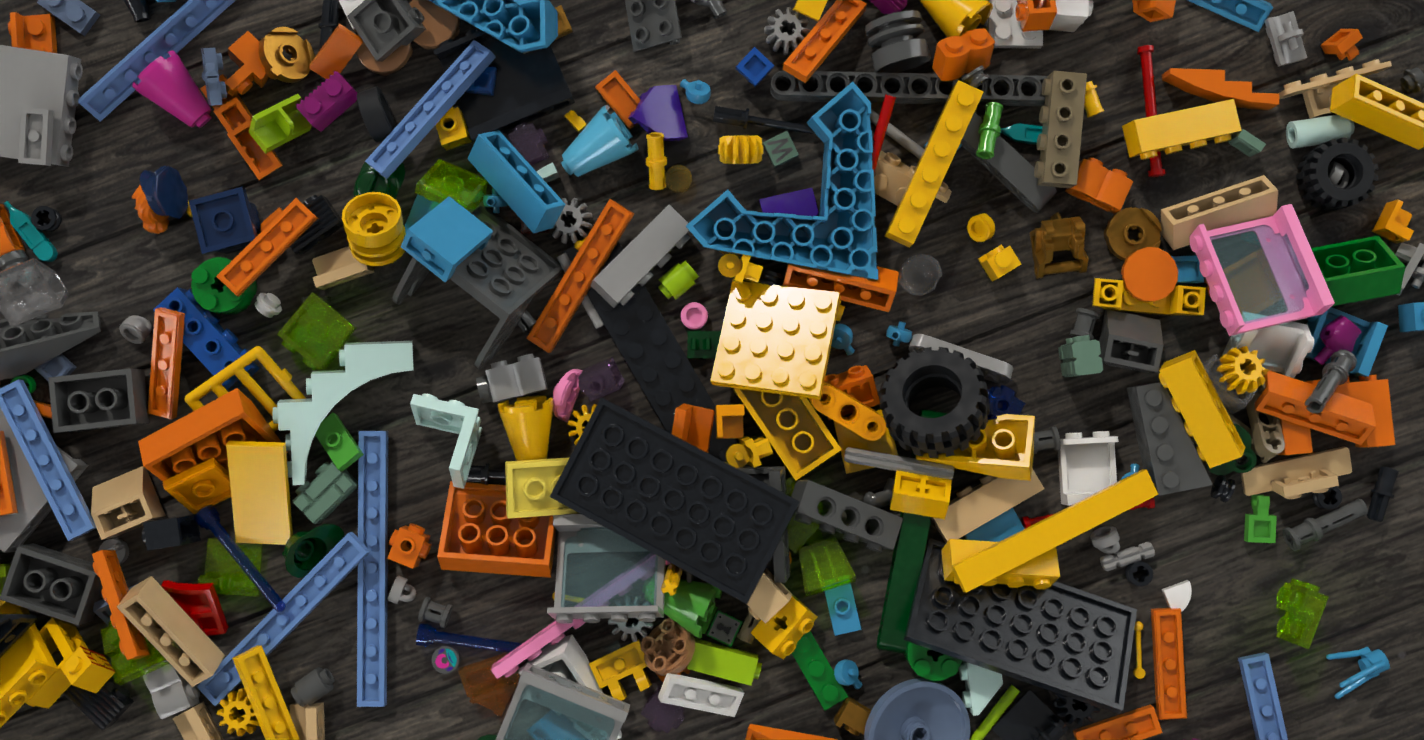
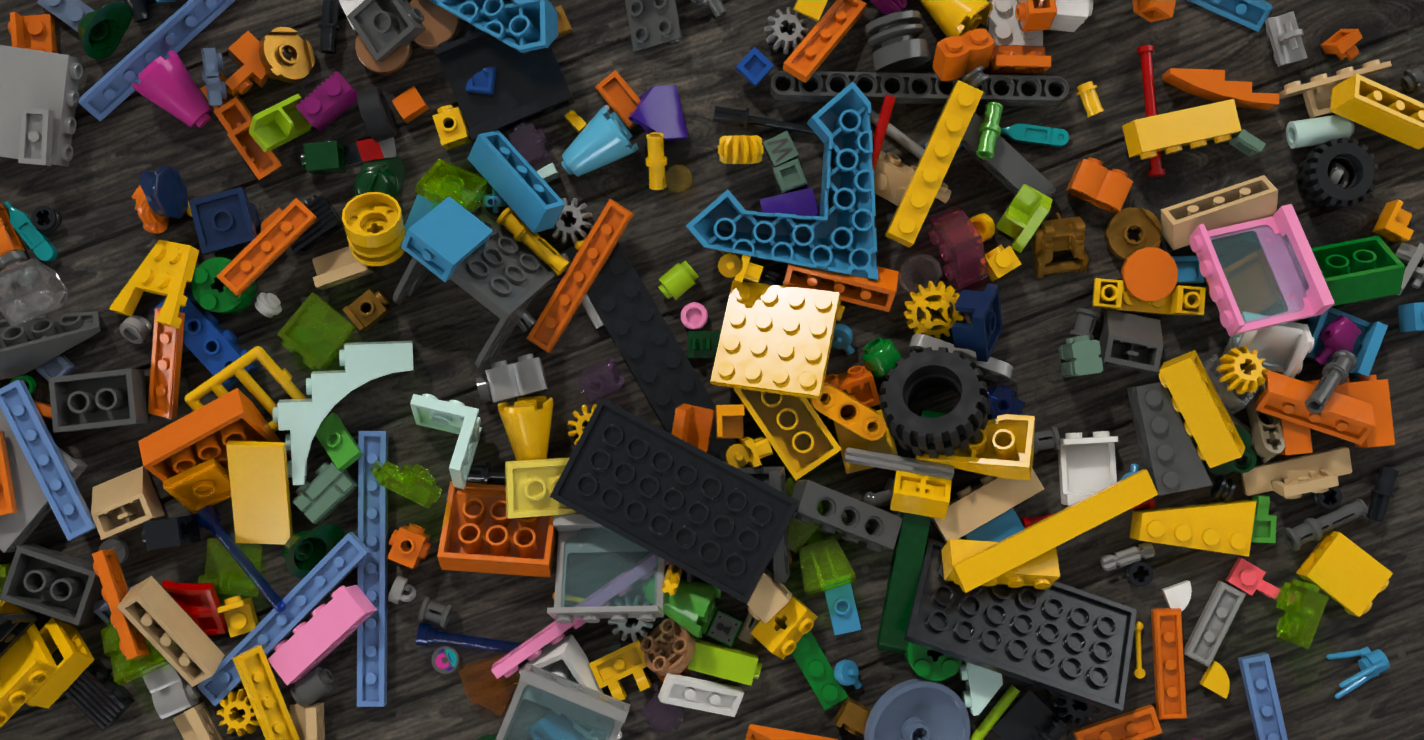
yellow brick [60,646,115,694] -> none
orange tile [309,23,363,79] -> none
medium blue plate [365,40,496,179] -> none
bright pink plate [553,369,586,422] -> none
light grey brick [590,205,690,308] -> none
dark azure piece [680,79,711,104] -> none
dark azure piece [886,321,912,347] -> none
dark tan brick [1034,71,1087,188] -> none
light grey tile [1090,526,1120,554] -> none
none -> dark green piece [78,1,132,59]
none -> yellow wing [109,240,199,329]
none -> yellow bracket [217,595,259,638]
none -> bright pink brick [267,585,377,685]
none -> dark green brick [301,141,346,175]
none -> pearl gold brick [342,289,391,332]
none -> sticker [344,137,397,165]
none -> clear neon green plate [370,460,442,509]
none -> orange slope [392,86,429,124]
none -> yellow pin [496,207,570,276]
none -> sand green tile [772,159,807,194]
none -> green head [862,337,902,378]
none -> yellow gear [903,281,964,340]
none -> clear pink brick [928,206,989,289]
none -> dark blue panel [952,284,1003,362]
none -> orange bracket [990,45,1051,75]
none -> lime panel [996,184,1053,253]
none -> yellow wedge [1129,500,1256,557]
none -> light grey tile [1183,580,1246,667]
none -> yellow tile [1199,660,1230,699]
none -> coral plate [1225,557,1281,600]
none -> yellow panel [1296,531,1393,617]

